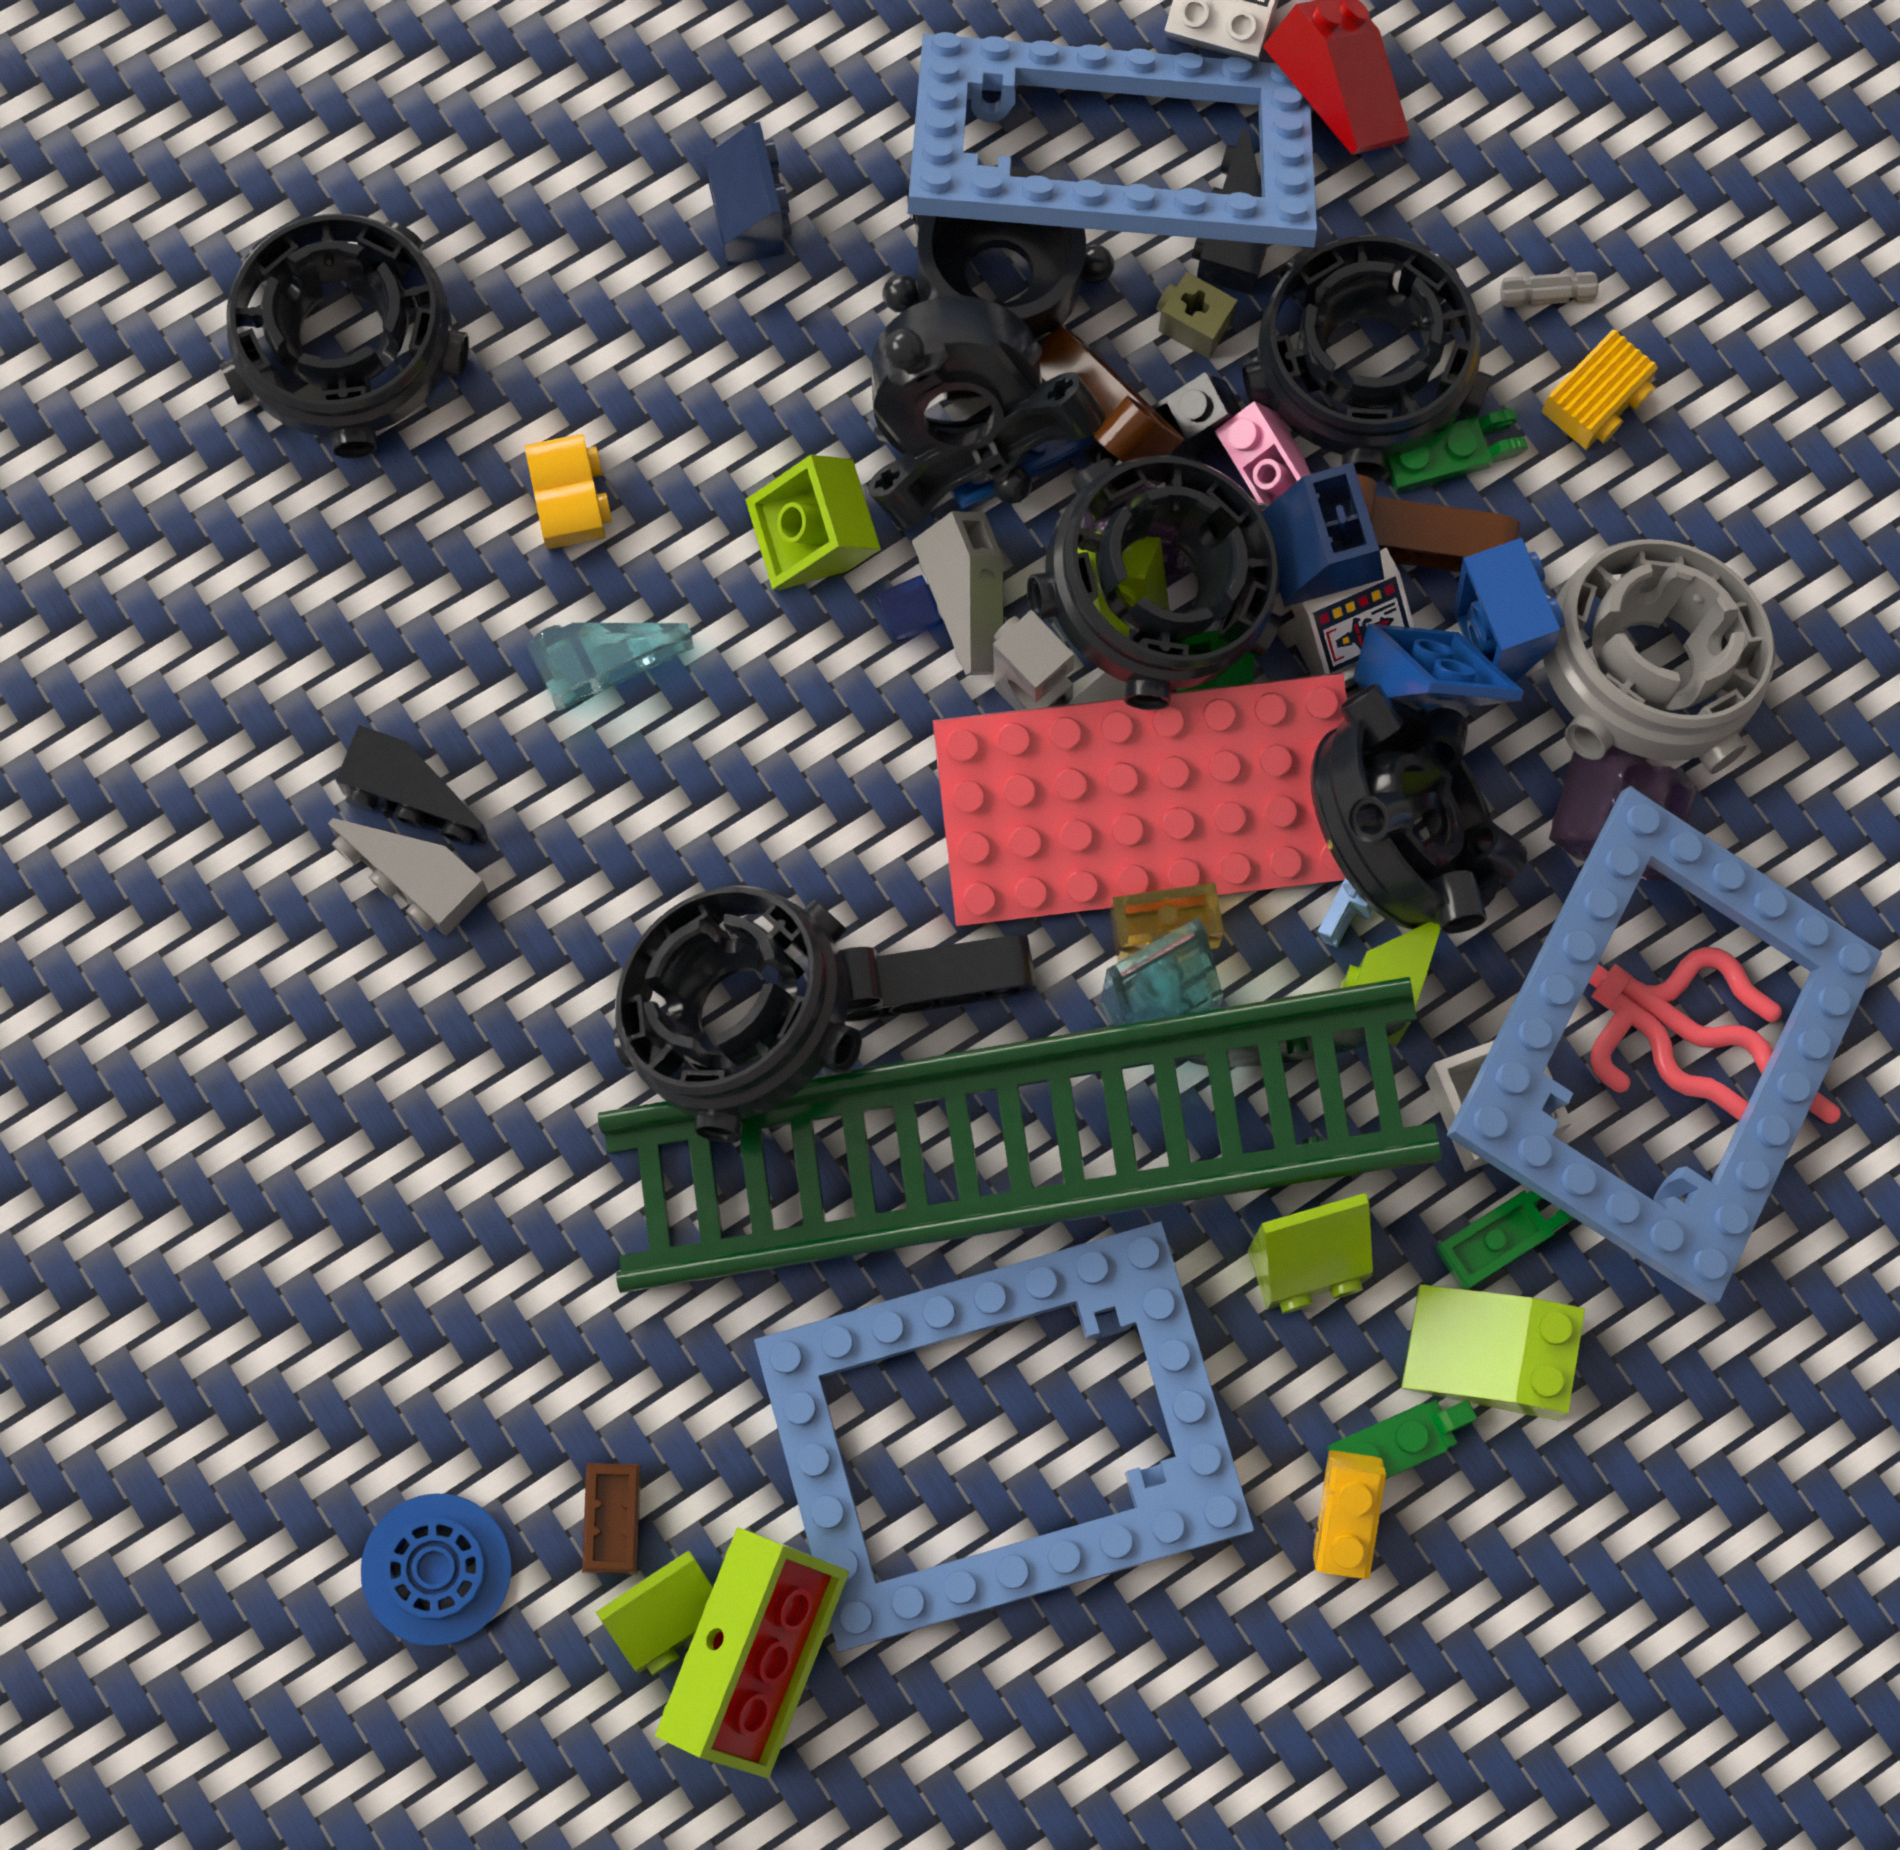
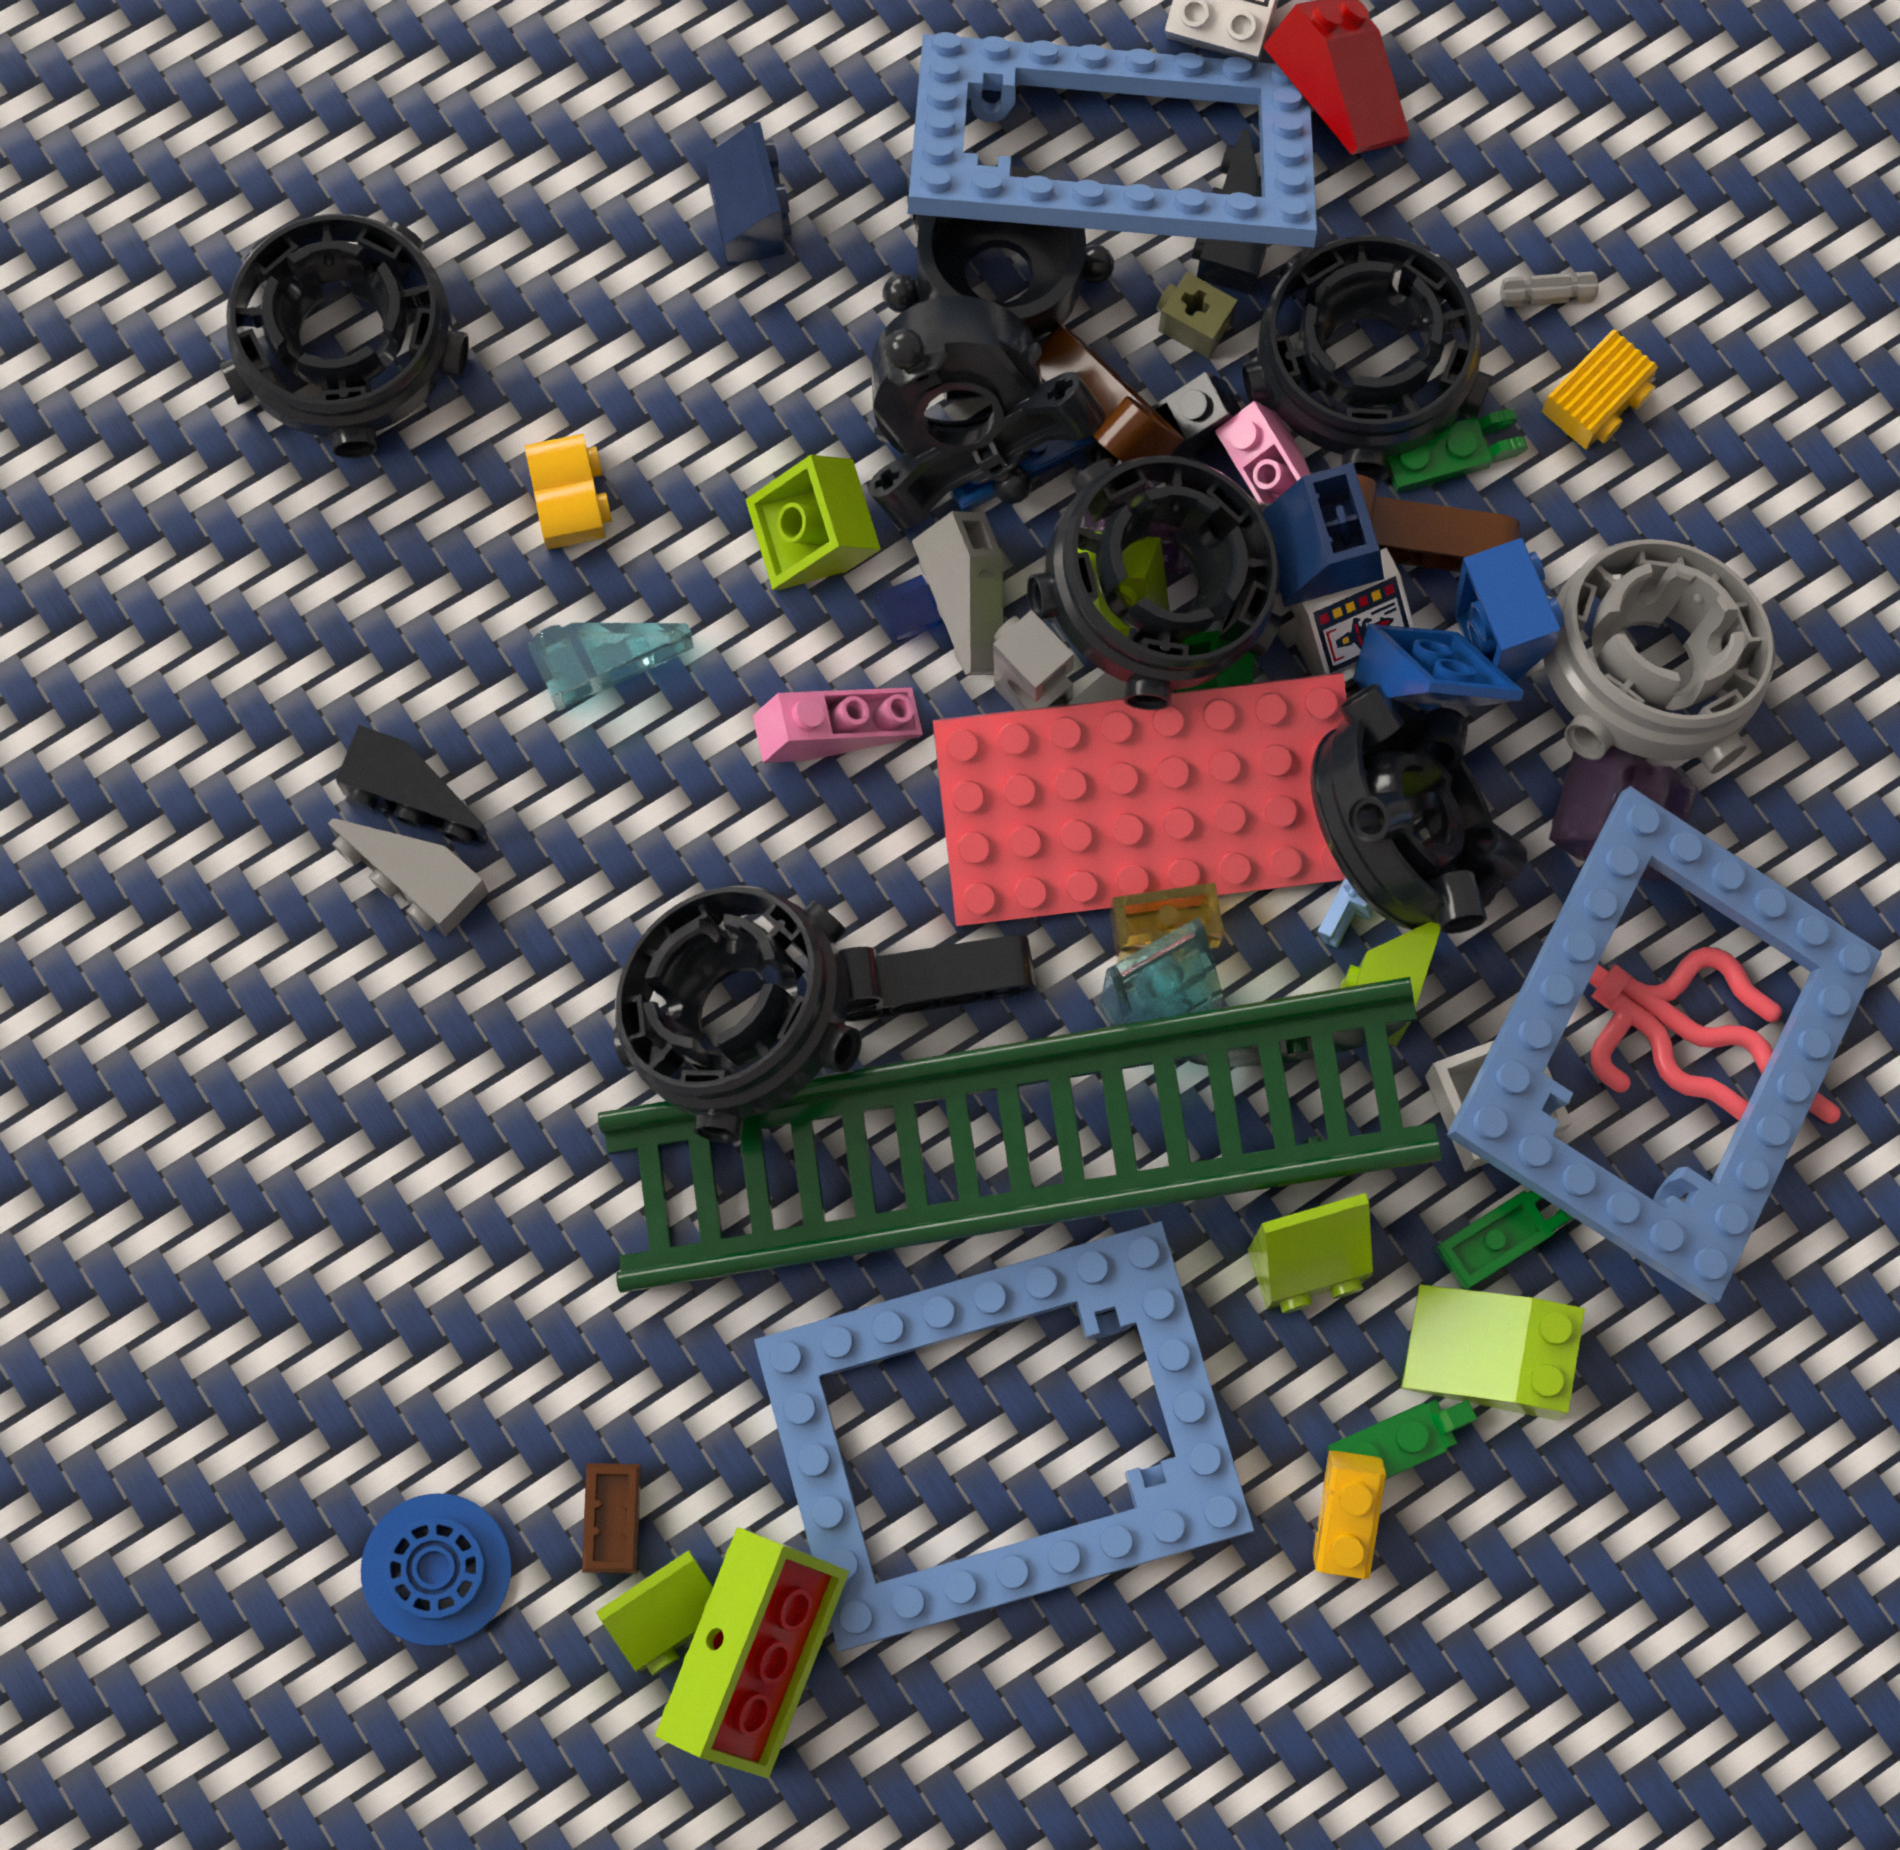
none -> bright pink slope [752,687,923,763]

